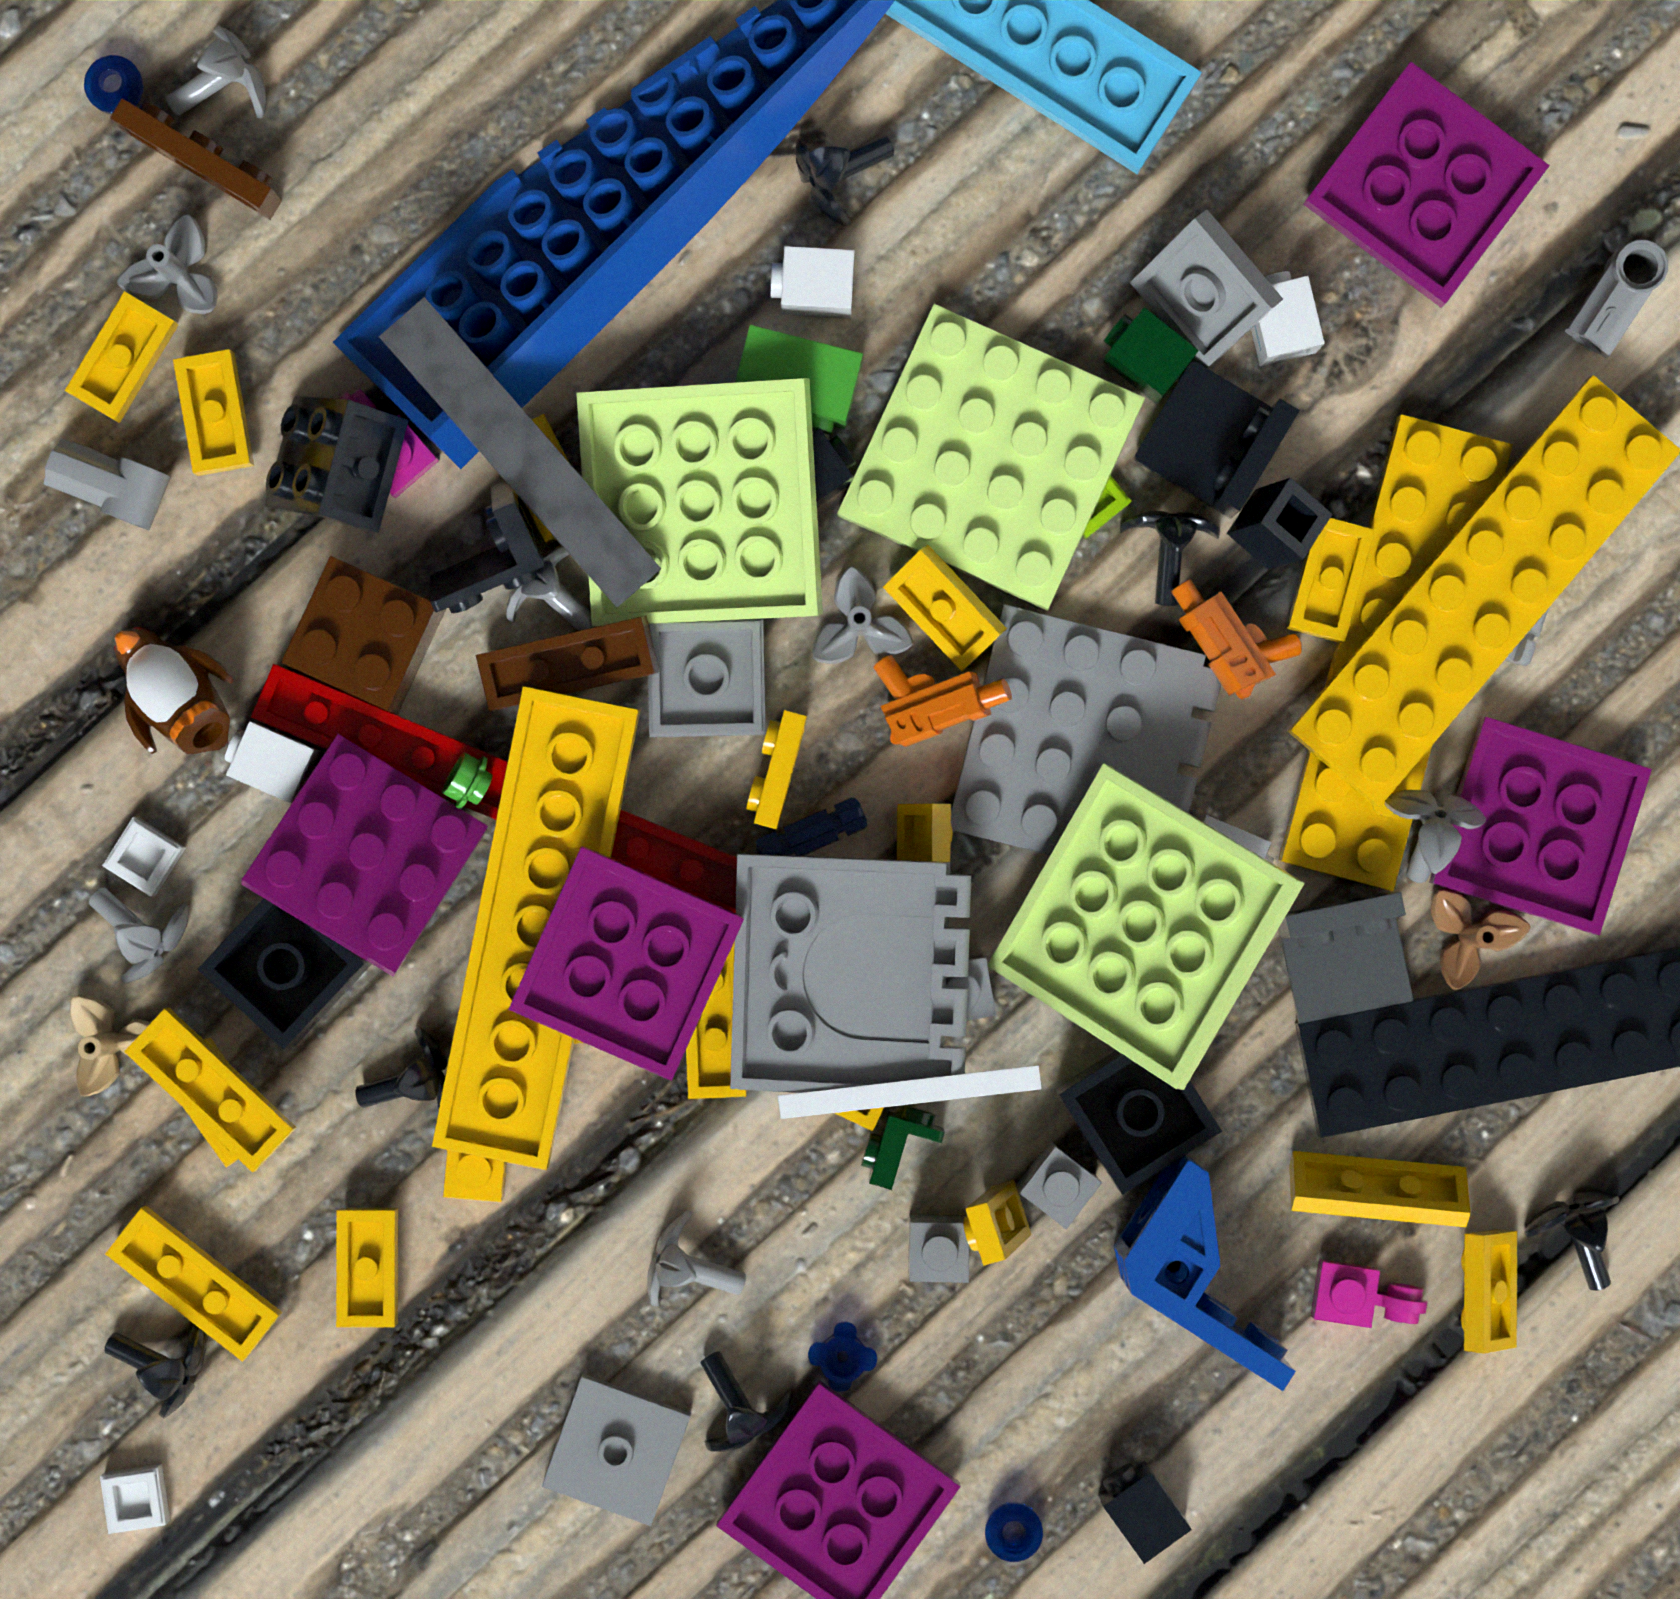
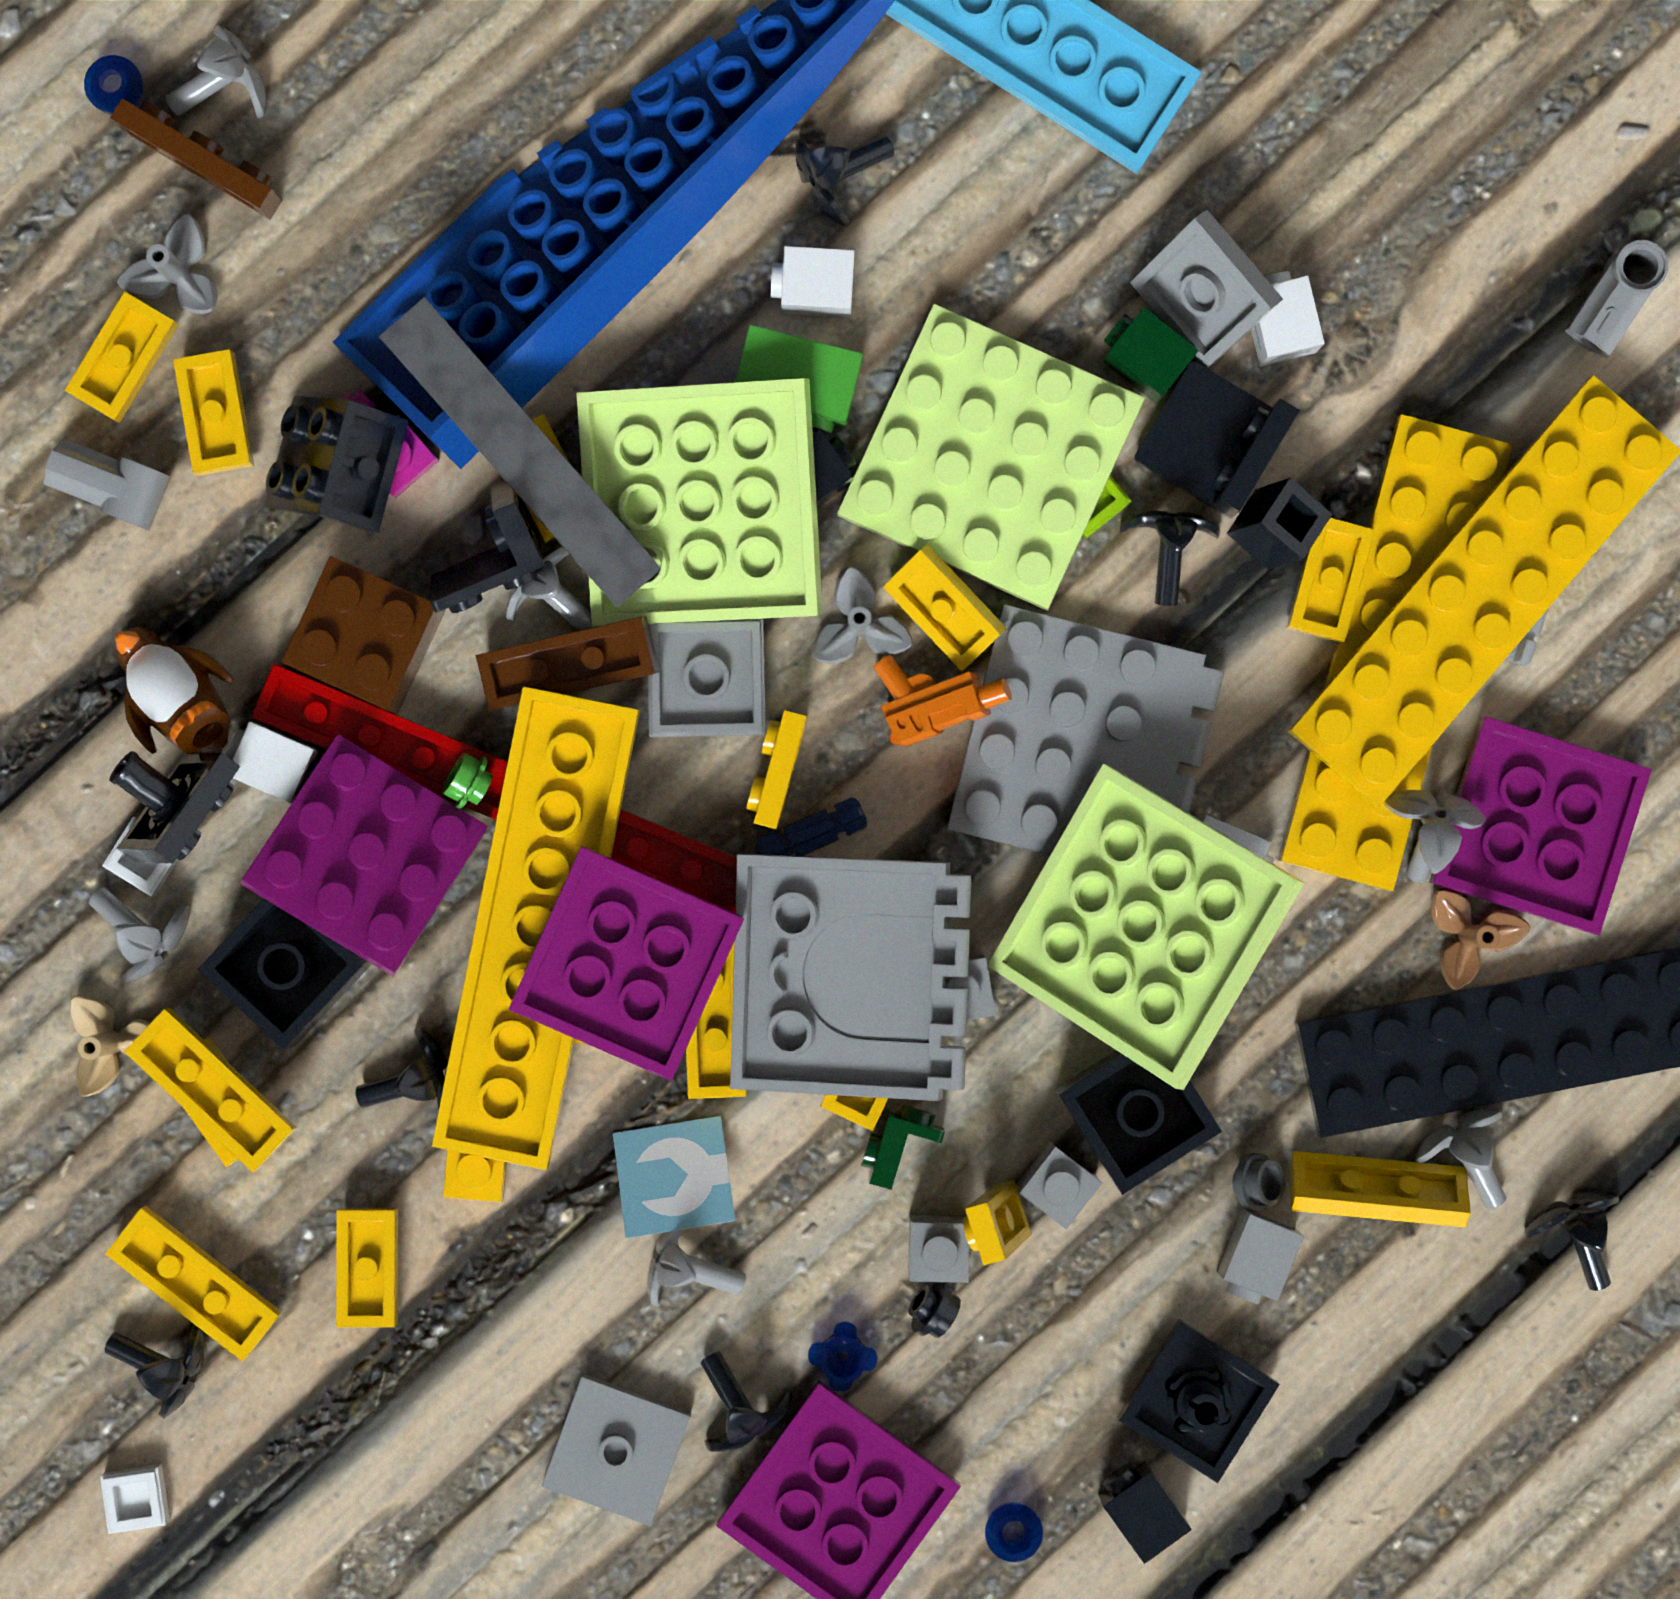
white sticker [778,1065,1042,1119] -> none
yellow plate [897,803,953,862] -> none
blue bracket [1113,1155,1296,1391] -> none
orange piece [1171,579,1302,699] -> none
dark grey bracket [1278,891,1414,1024] -> none
magenta plate [1303,62,1550,308] -> none
dark pink plate [1311,1259,1428,1328] -> none
yellow plate [1461,1229,1517,1354] -> none
none -> black plate [109,751,240,864]
none -> medium azure sticker [613,1116,736,1239]
none -> black plate [909,1282,961,1338]
none -> black plate [1117,1319,1280,1483]
none -> light grey brick [1216,1207,1304,1304]
none -> dark grey plate [1232,1153,1285,1212]
none -> light grey plant [1414,1109,1507,1208]

